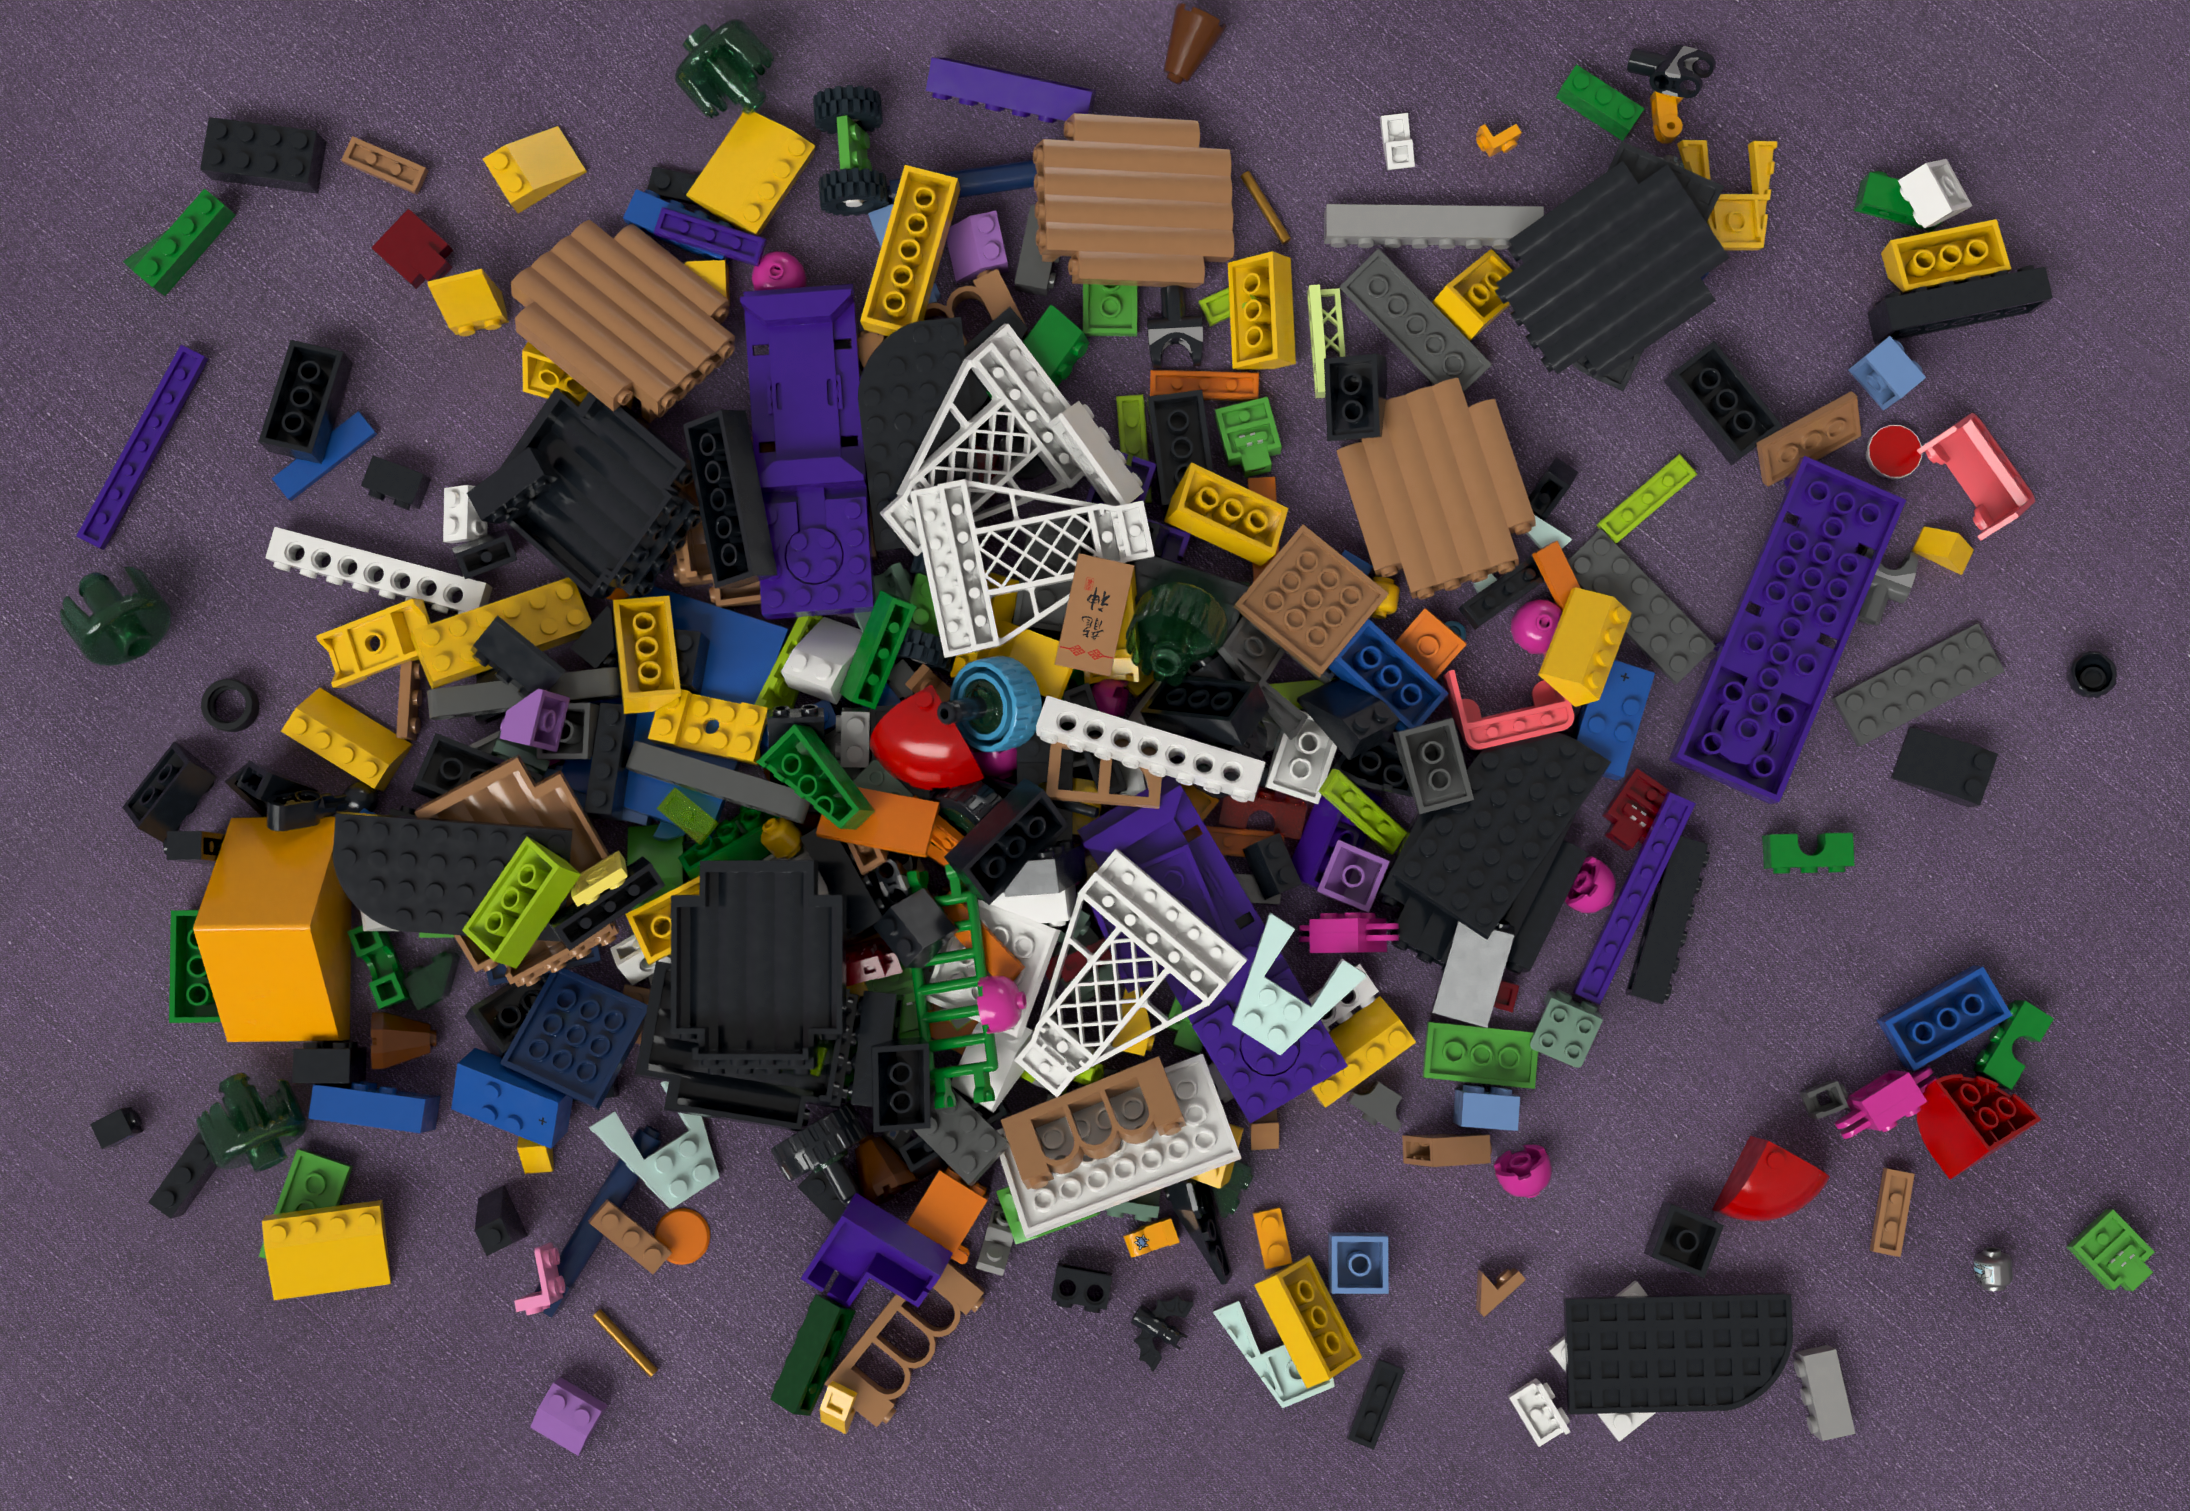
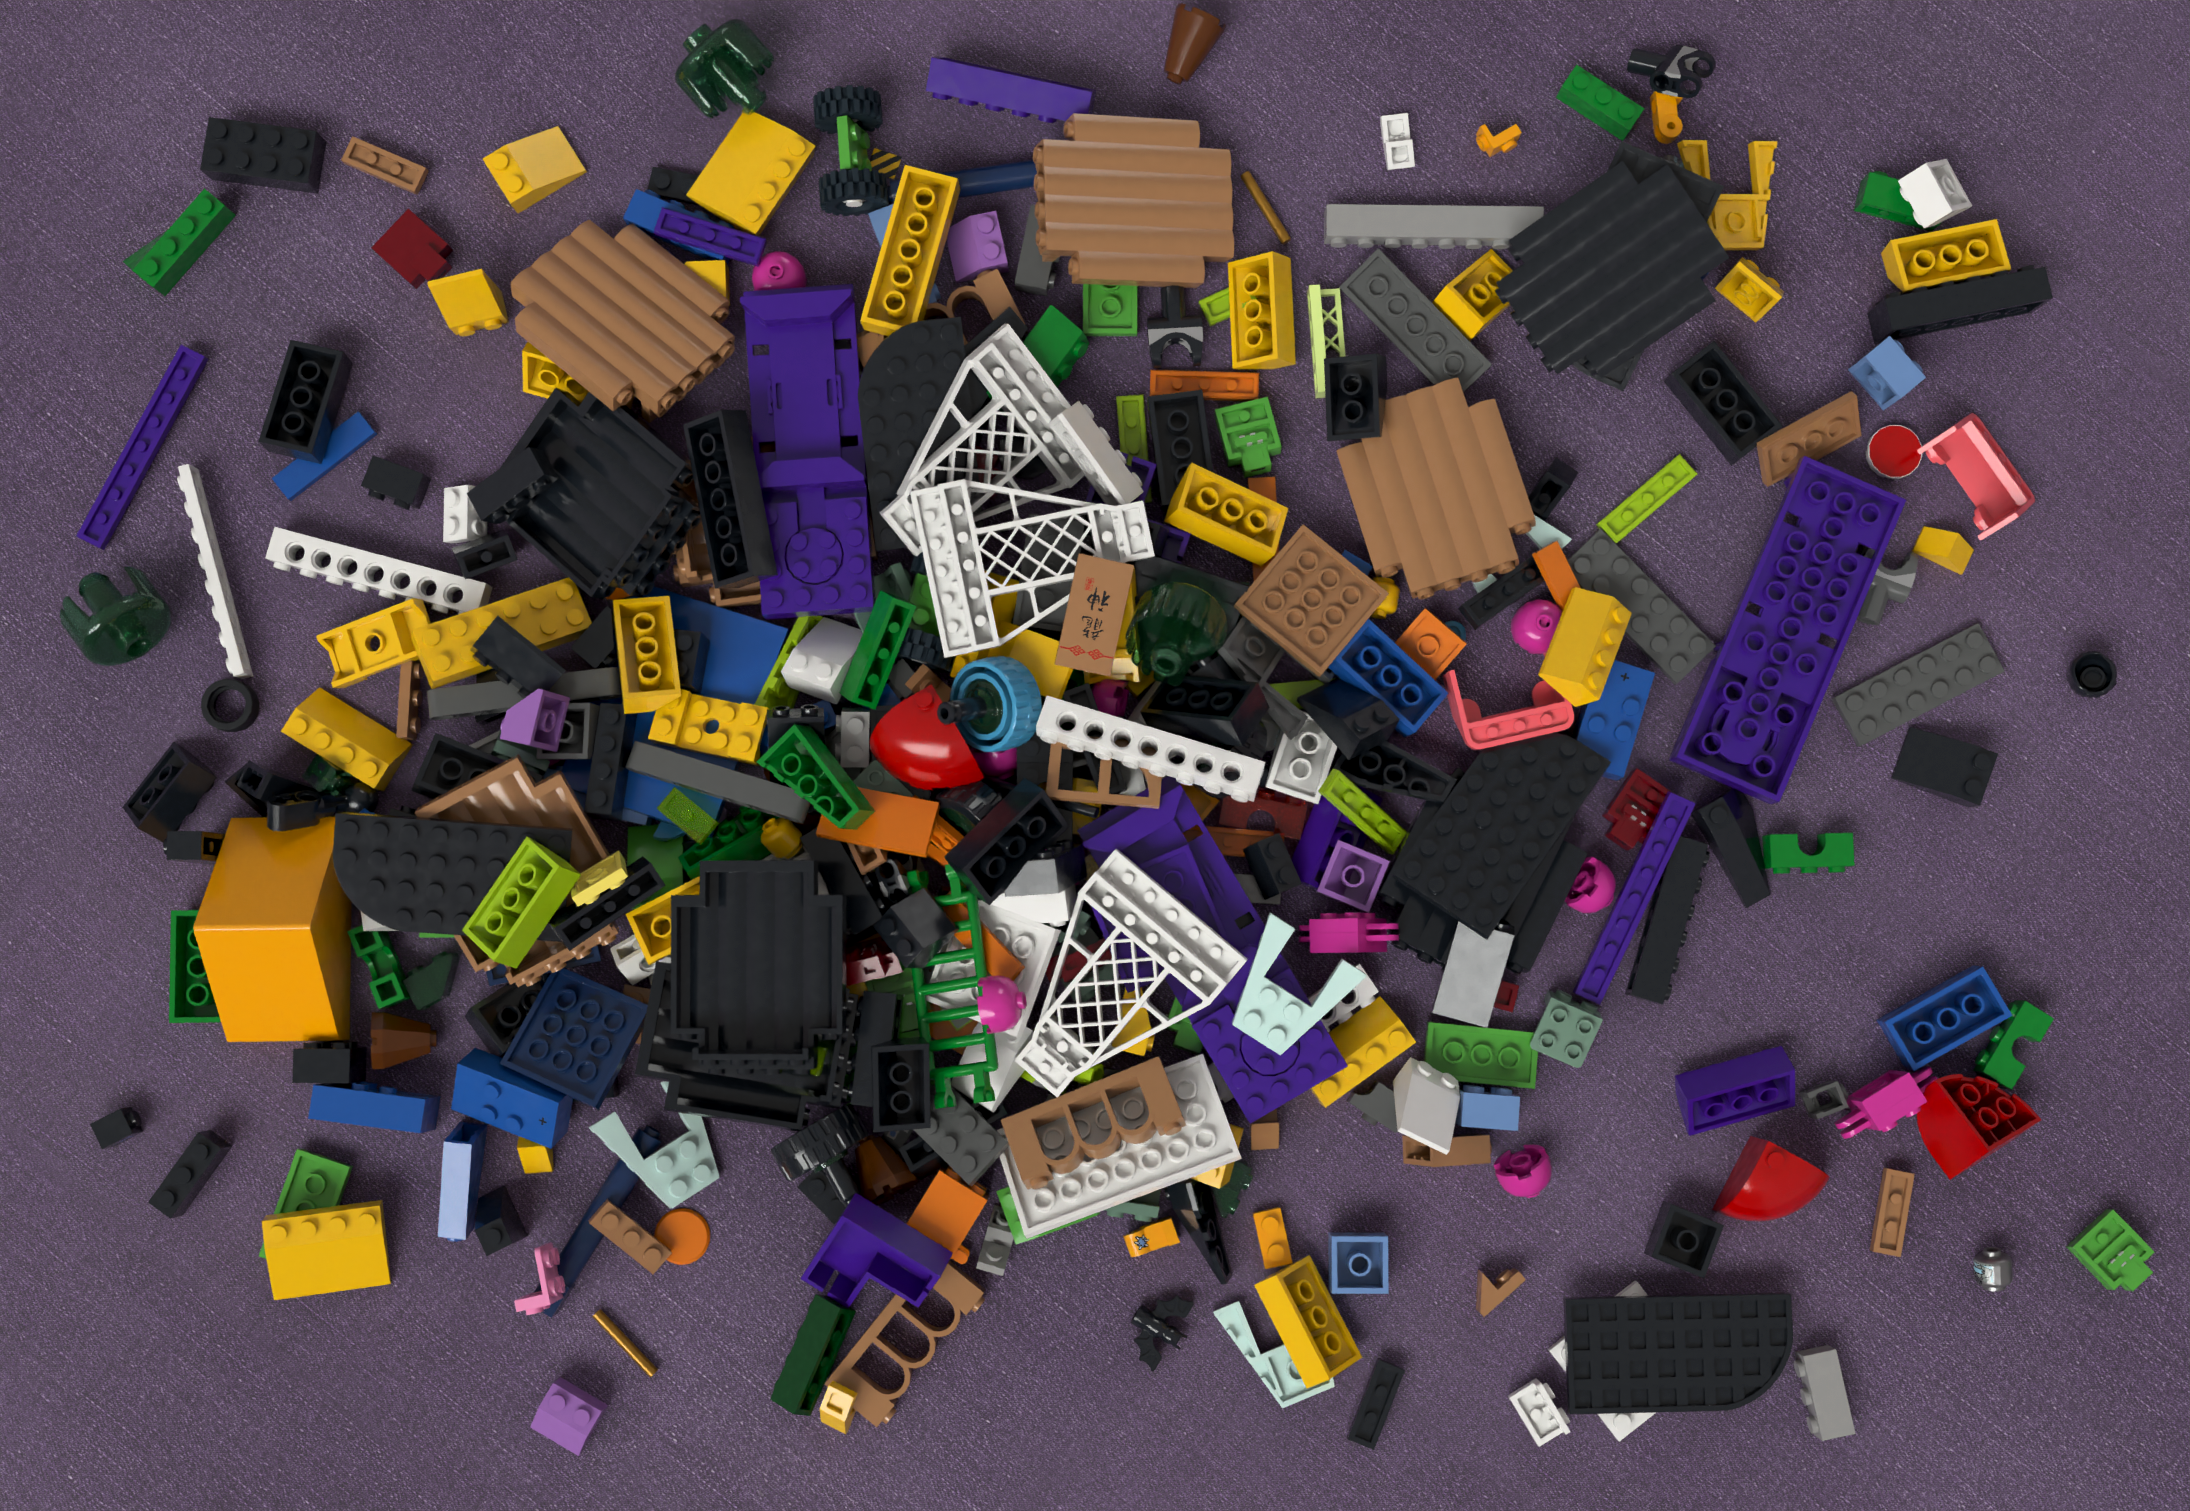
clear green piece [196,1073,308,1173] -> none
black brick [1051,1263,1113,1313] -> none
dark grey slope [1393,718,1474,814] -> none
none -> white plate [177,464,253,679]
none -> clear green slope [302,754,352,796]
none -> slope [438,1122,487,1242]
none -> sticker [870,148,902,179]
none -> white slope [1393,1057,1460,1155]
none -> dark purple slope [1675,1046,1795,1136]
none -> black wedge [1691,788,1771,908]
none -> yellow slope [1715,257,1784,323]

